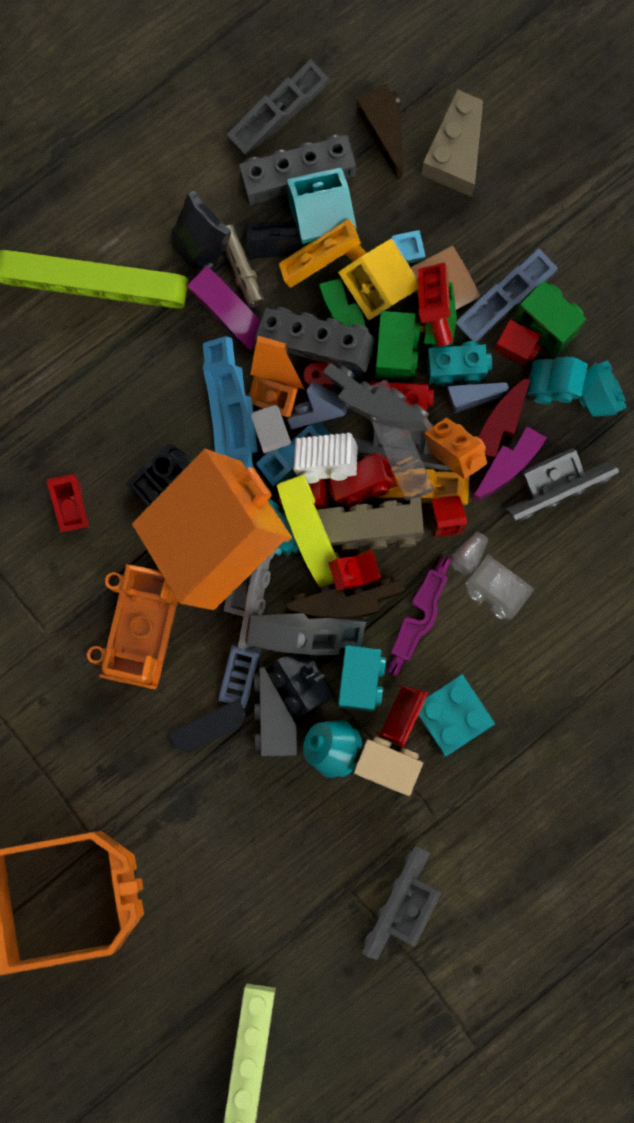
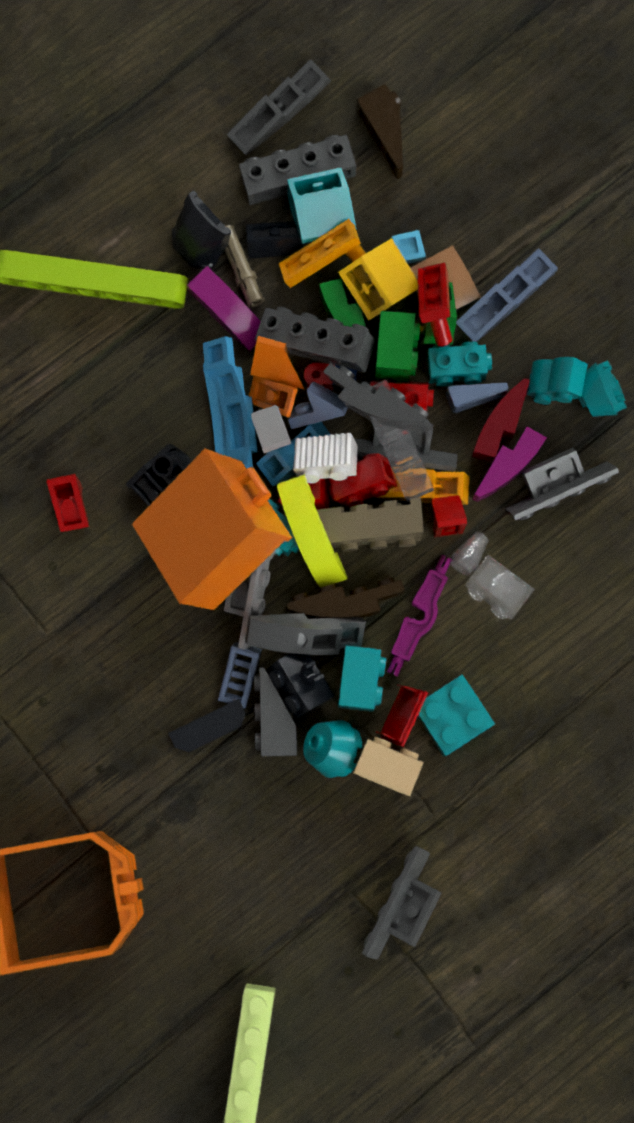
orange container [87,564,178,690] -> none
red slope [328,550,381,590] -> none
dark tan wedge [422,90,483,197] -> none
orange brick [424,417,487,479] -> none
red brick [494,320,541,367] -> none
green brick [514,280,587,358] -> none

